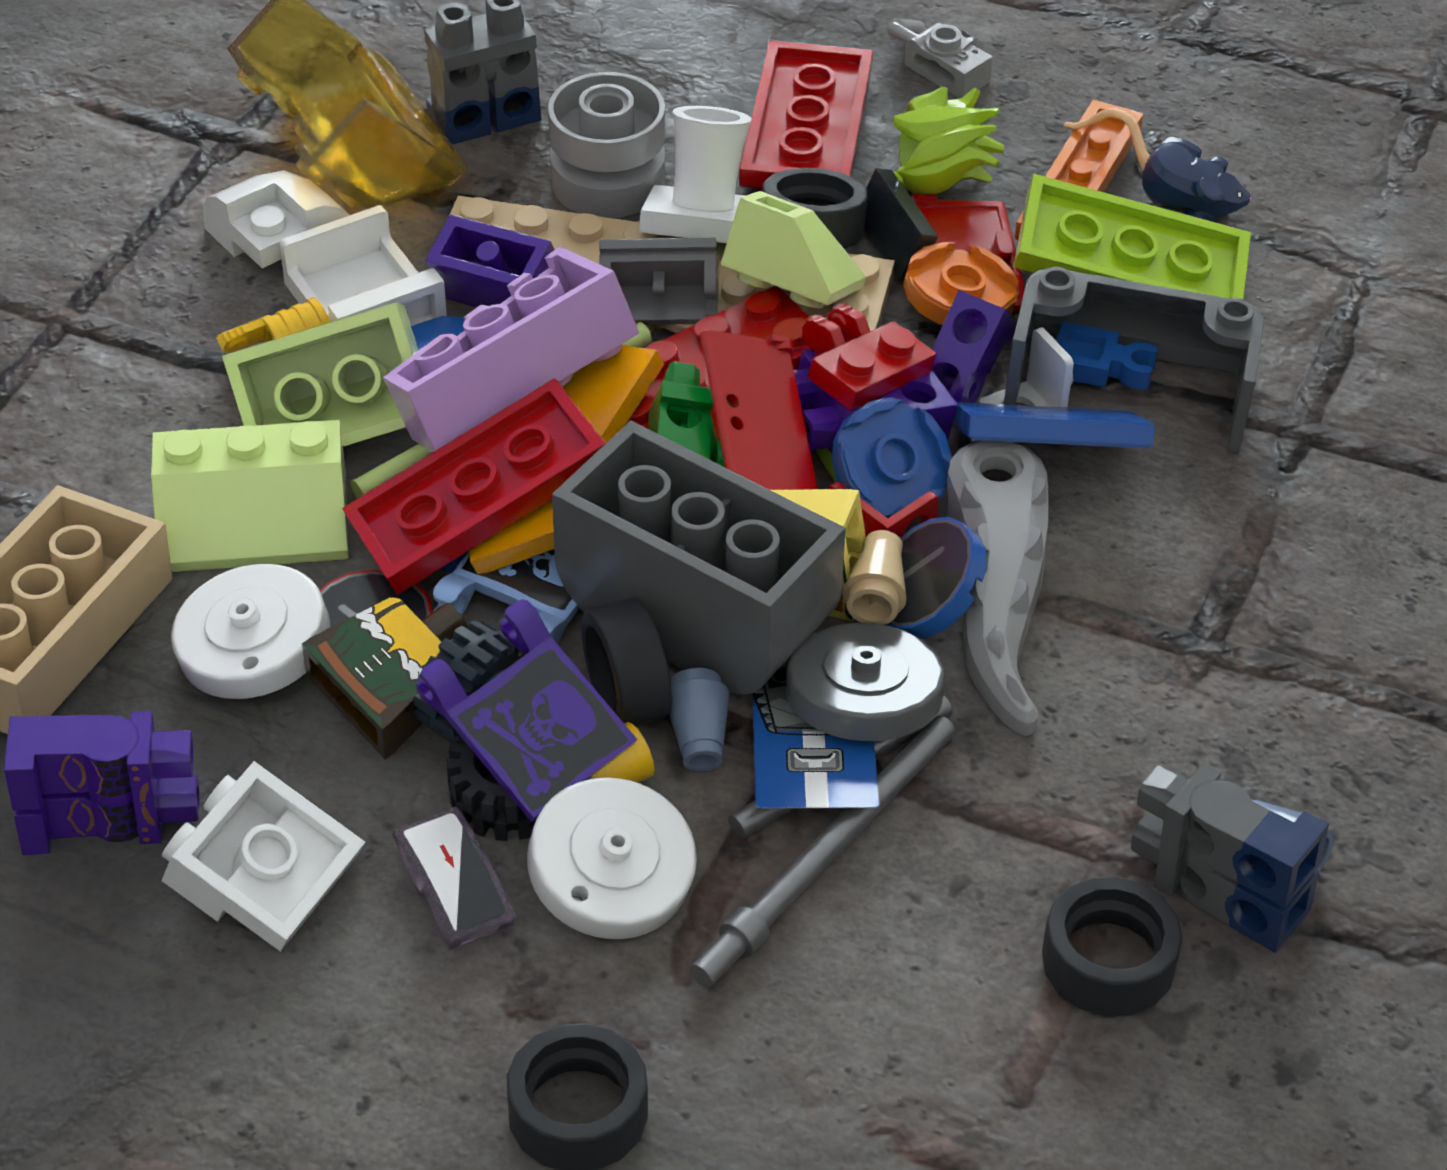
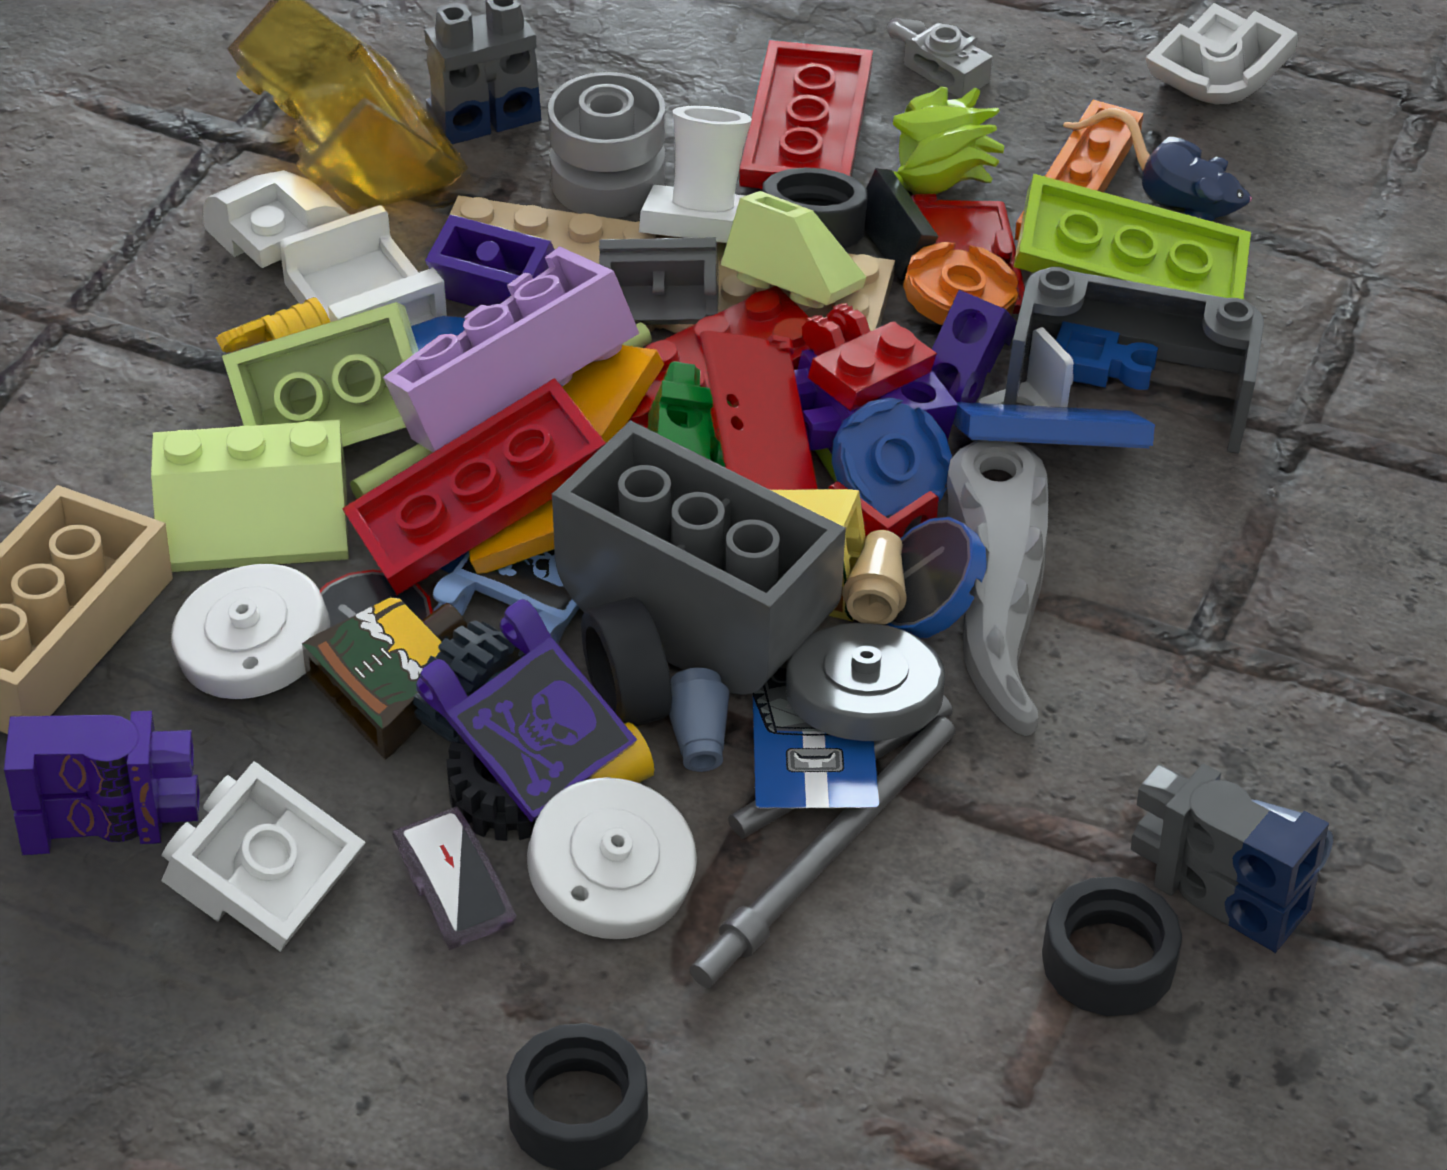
none -> white brick [1146,3,1298,105]

